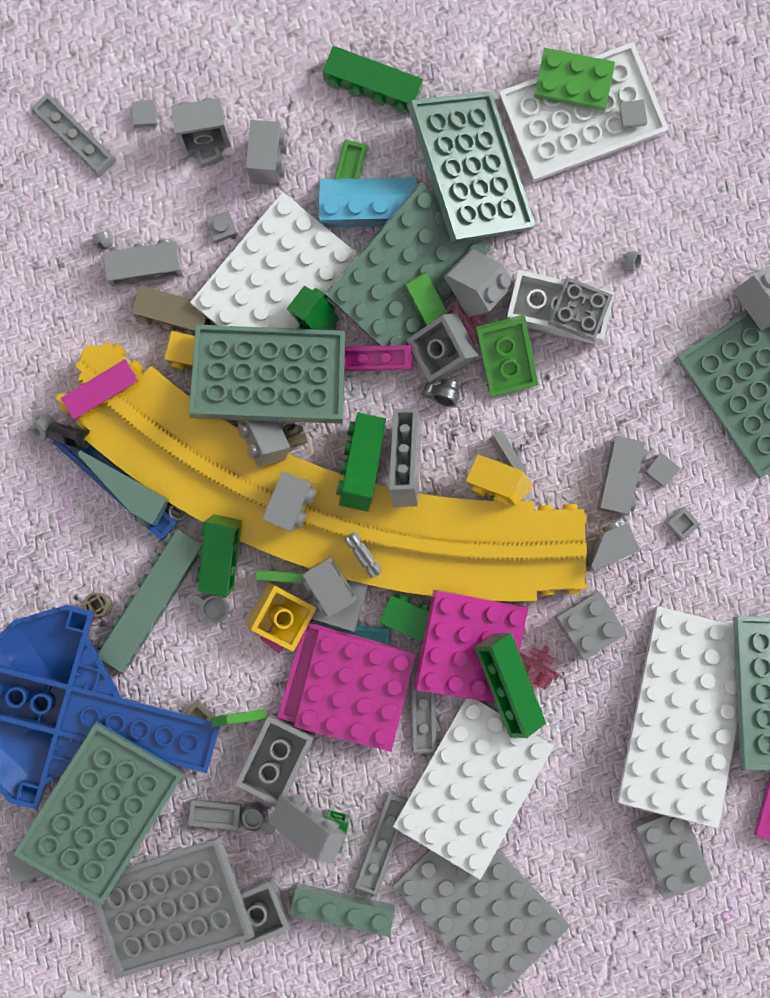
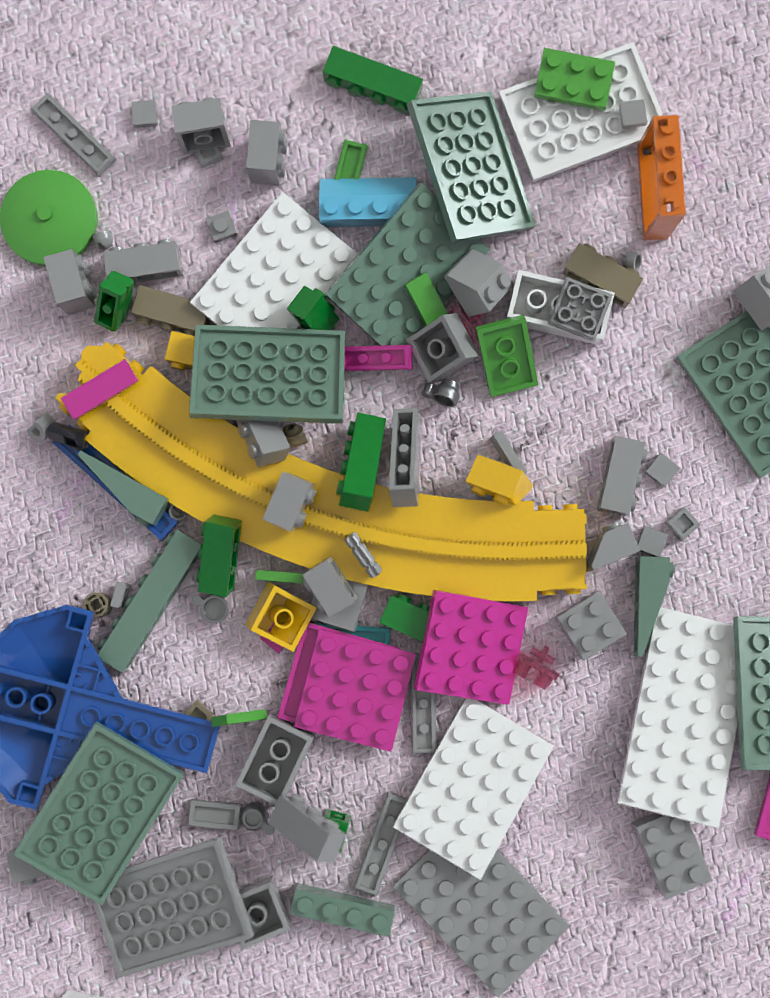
green brick [474,633,546,738] -> none
none -> bright green dish [0,170,98,267]
none -> light grey brick [43,249,97,315]
none -> green brick [94,271,134,332]
none -> light grey tile [110,582,130,608]
none -> dark tan brick [562,243,643,308]
none -> sand green slope [633,556,674,657]
none -> orange window [637,115,686,241]
none -> light grey tile [637,526,668,557]

